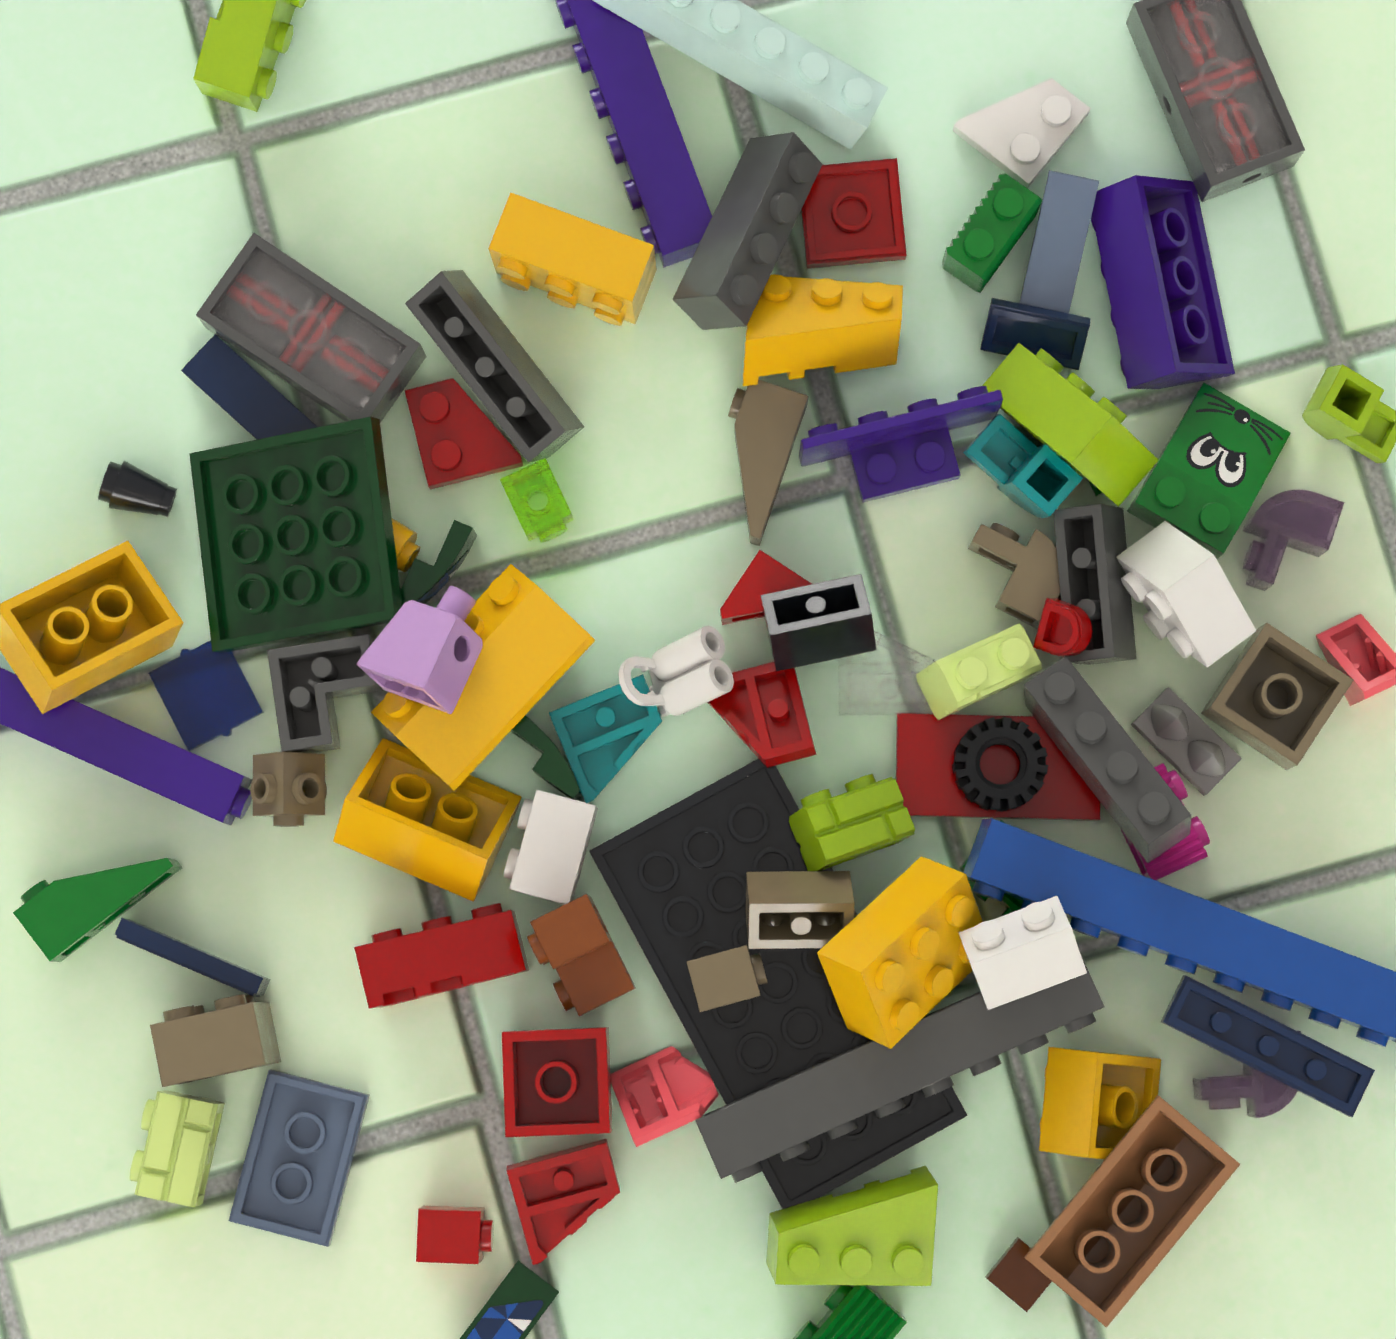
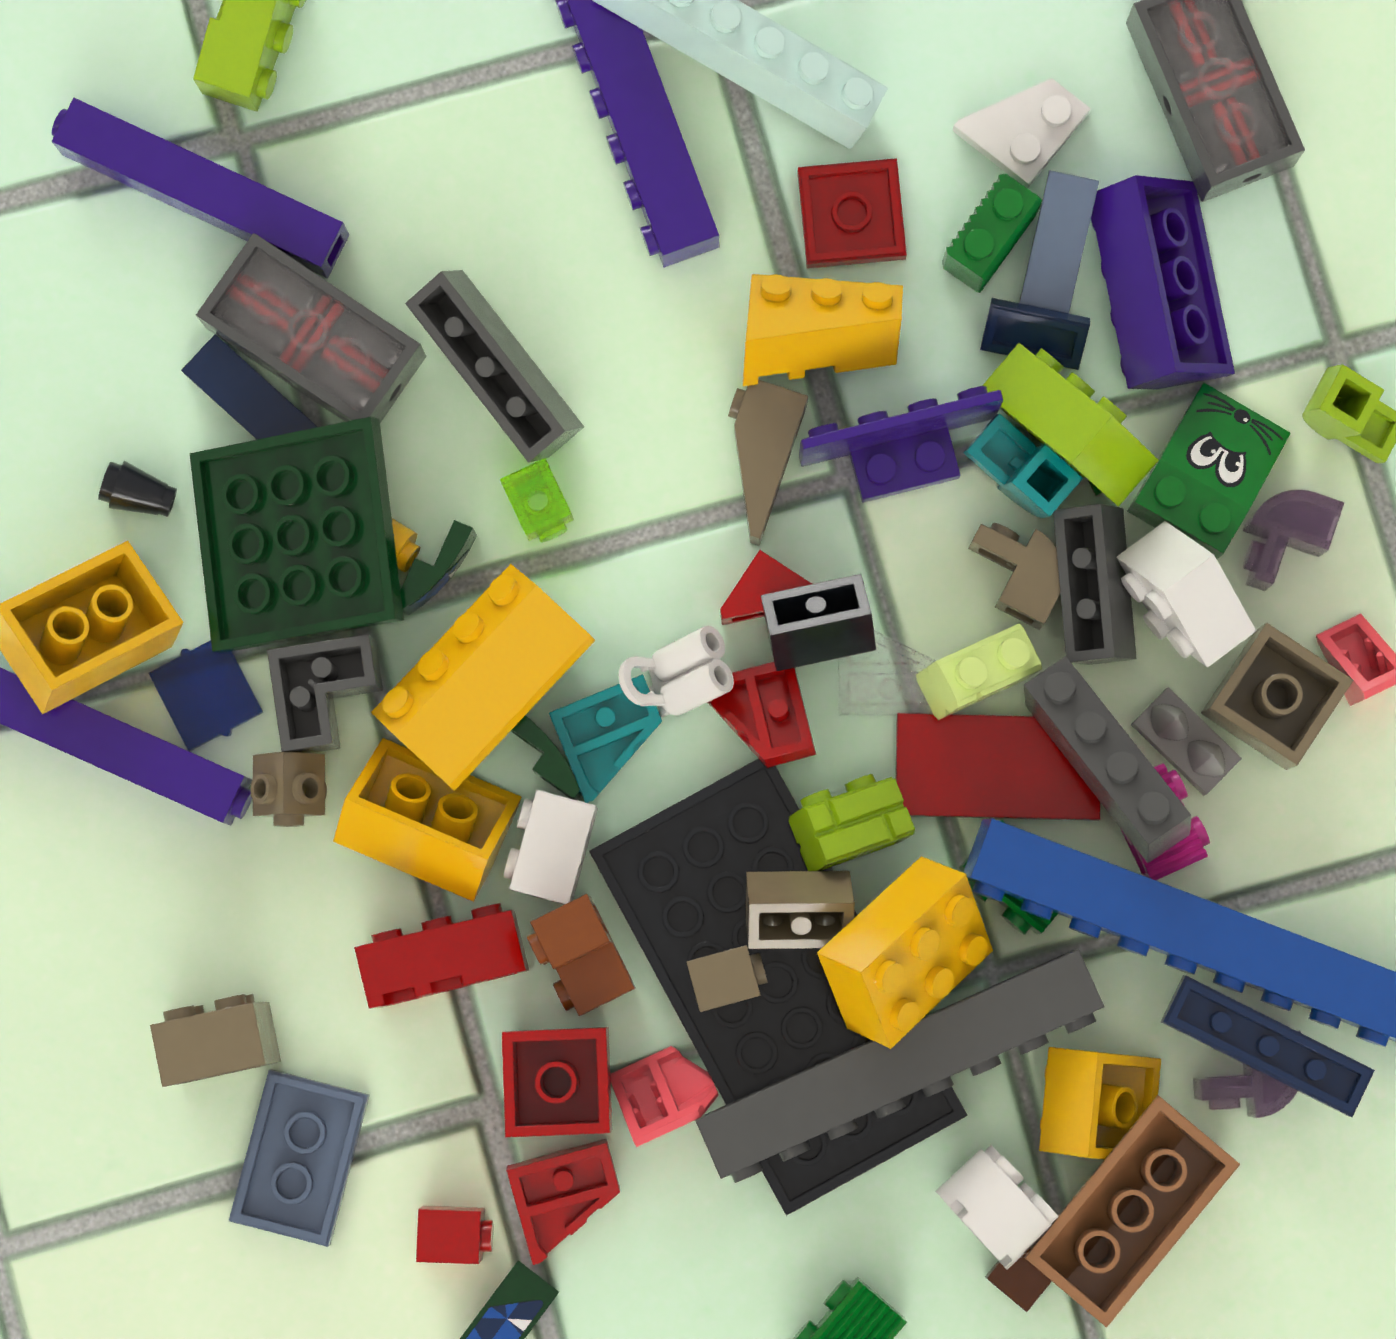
green slope [13,858,182,962] -> none
dark blue tile [115,918,271,997] -> none
yellowish green brick [130,1090,225,1207] -> none
lavender torso [356,586,483,714] -> none
red wing [404,378,524,490] -> none
yellow brick [488,192,657,326] -> none
dark grey brick [672,132,822,330] -> none
lime wedge [766,1165,938,1286] -> none
black tyre [952,717,1048,812] -> none
white brick [958,896,1087,1010] -> none
red tile [1033,598,1092,656] -> none
none -> dark purple brick [51,97,349,279]
none -> white brick [935,1145,1058,1270]

